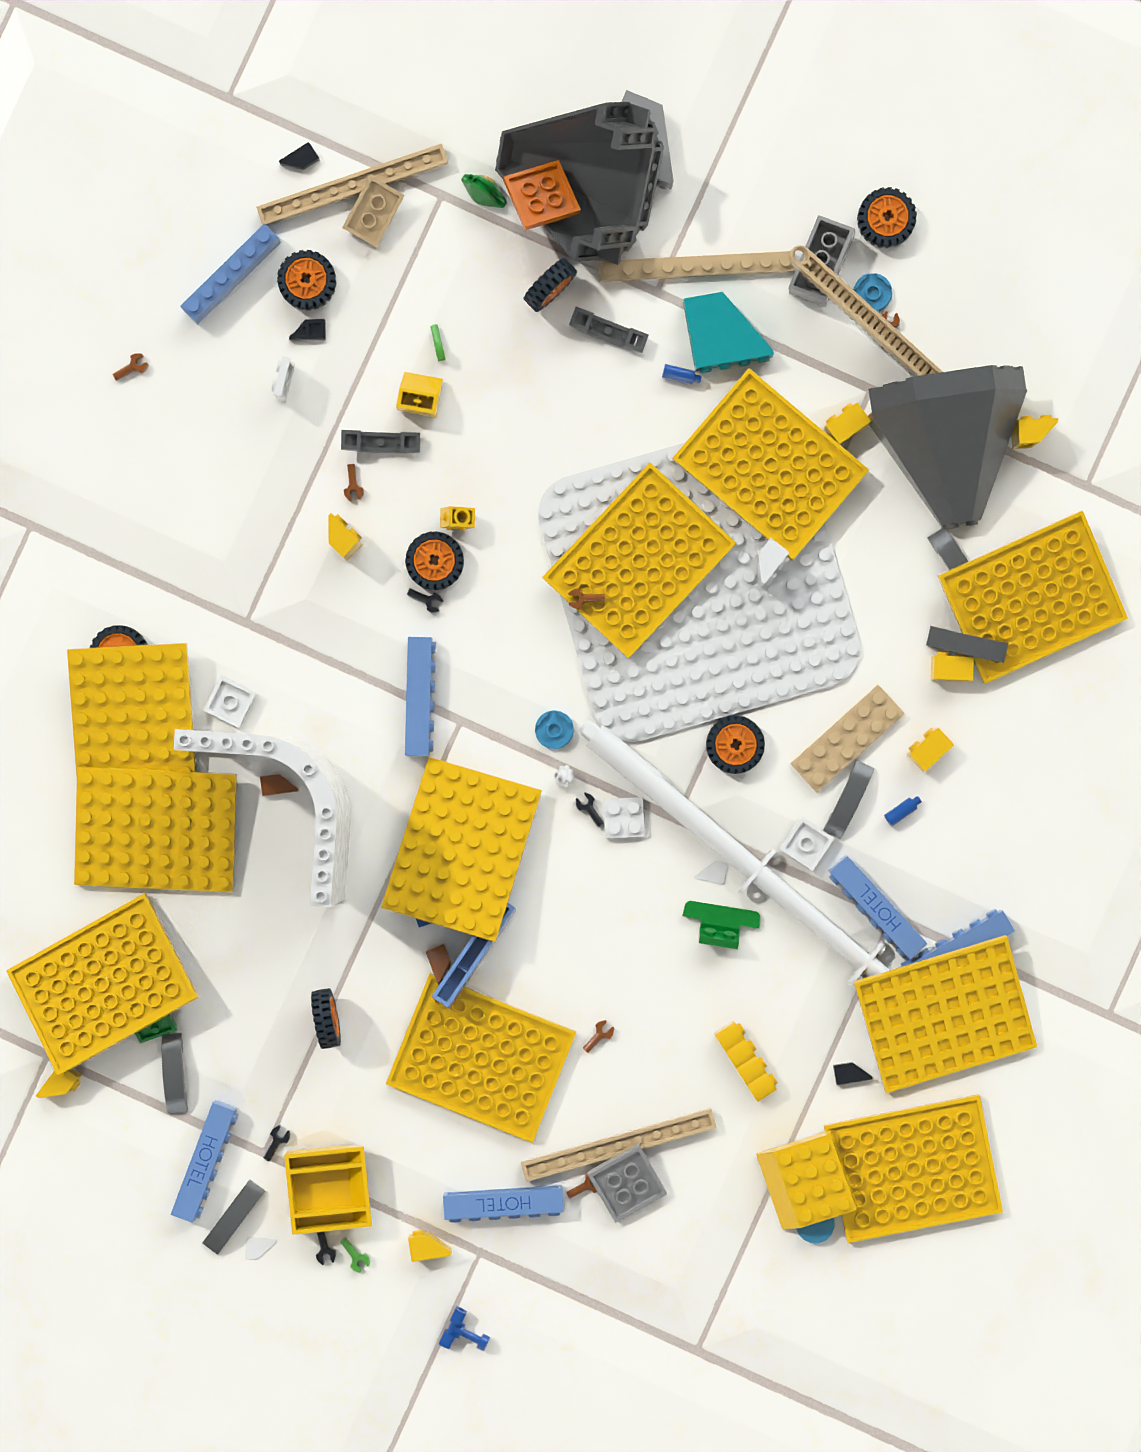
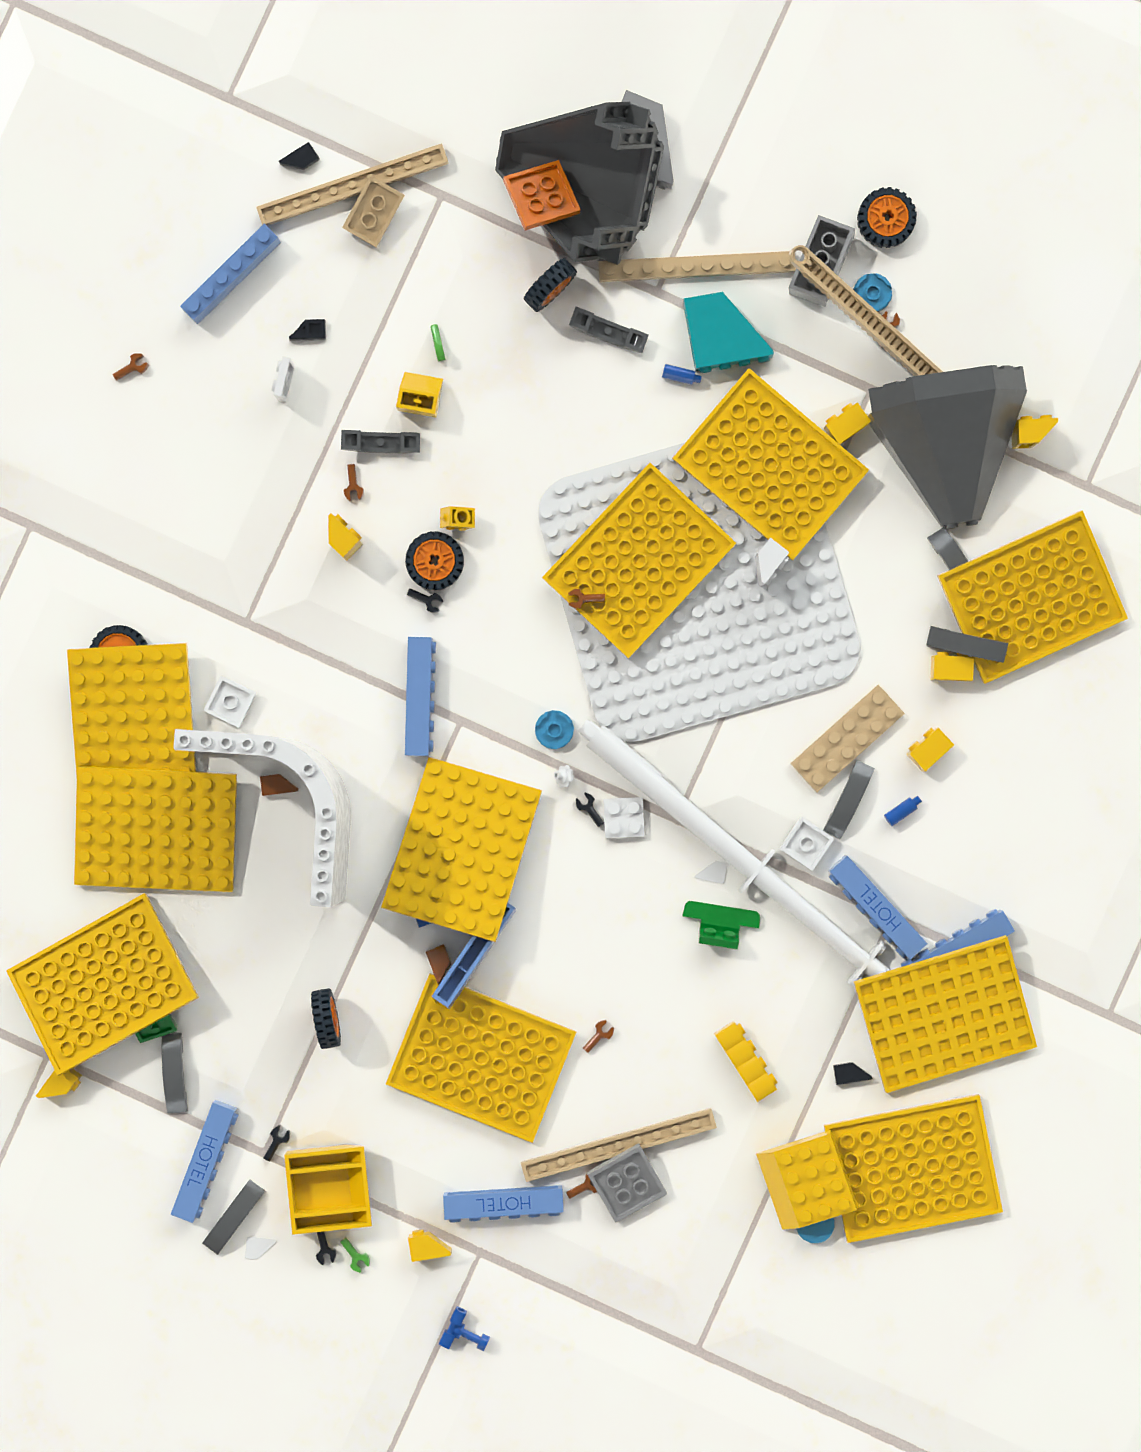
wheel [277,250,337,311] -> none
green hat [461,174,507,208] -> none
wheel [706,715,765,774] -> none

